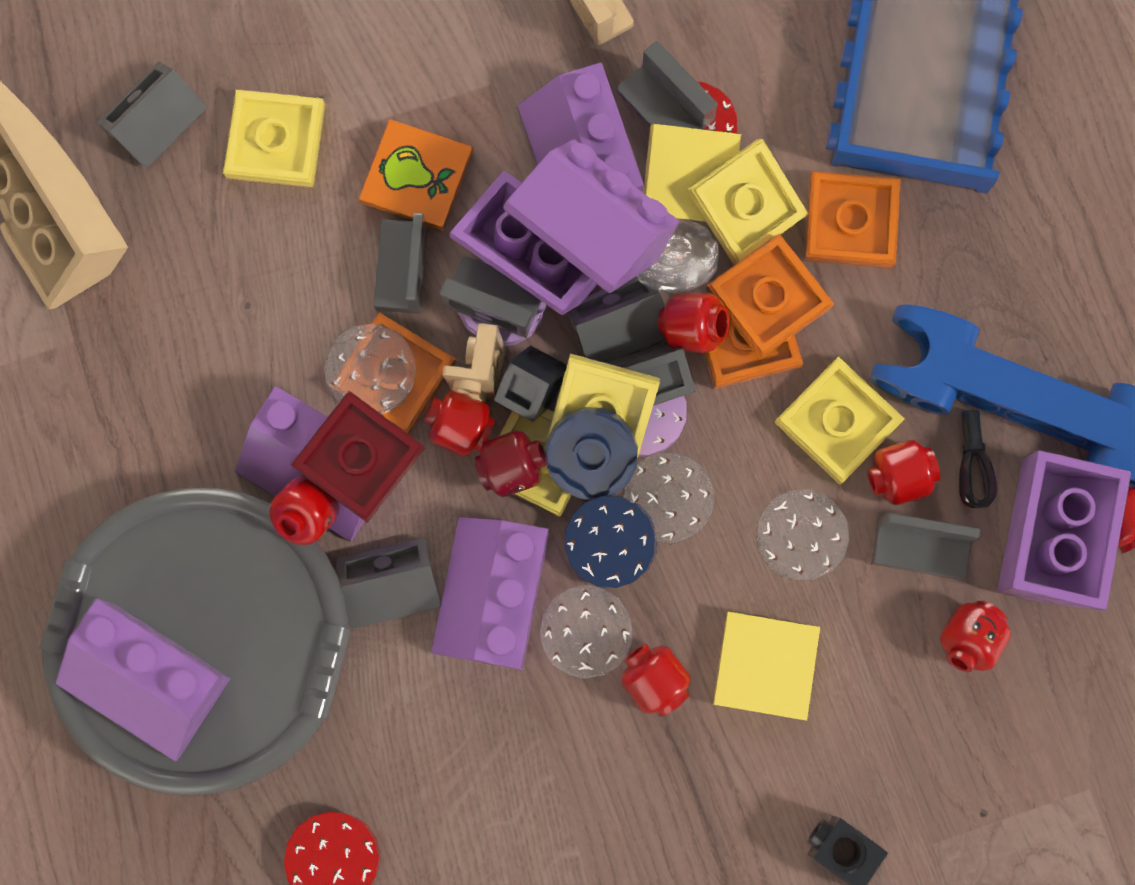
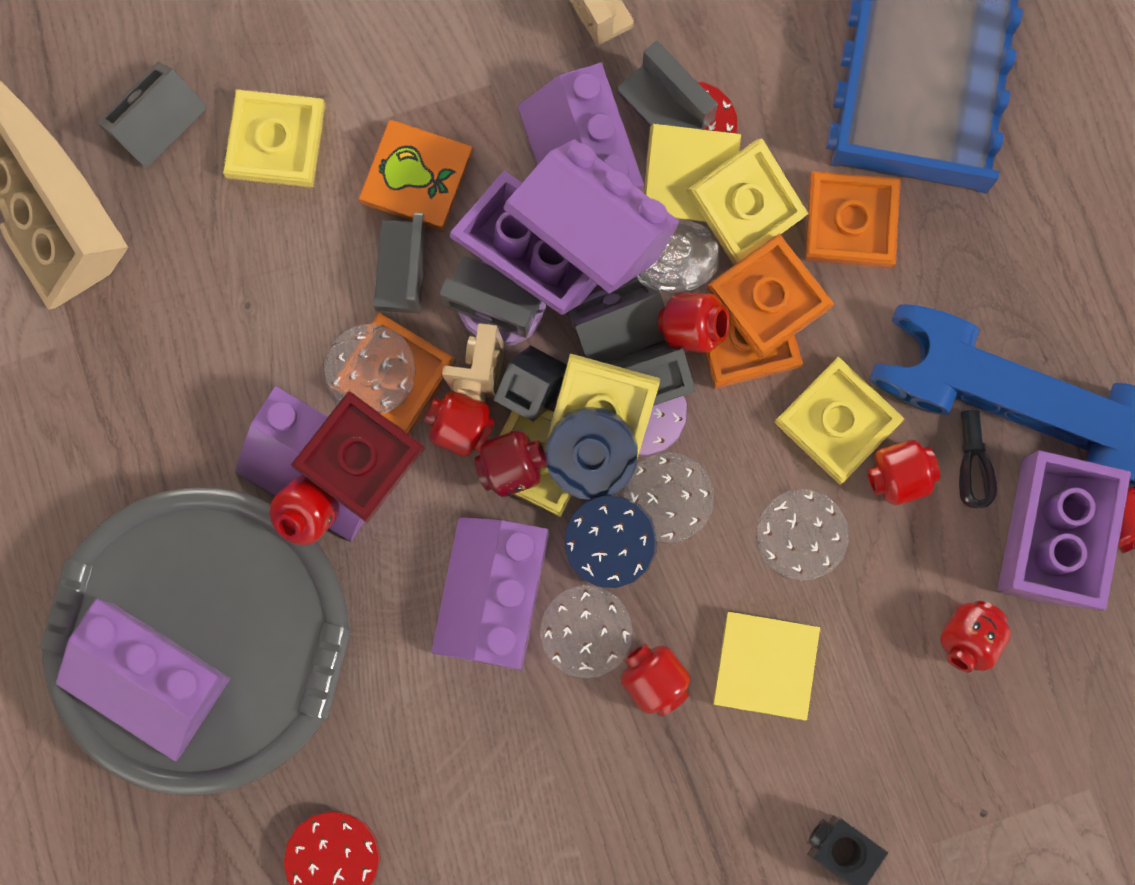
dark grey panel [336,537,441,628] -> none
dark grey panel [871,513,980,580] -> none

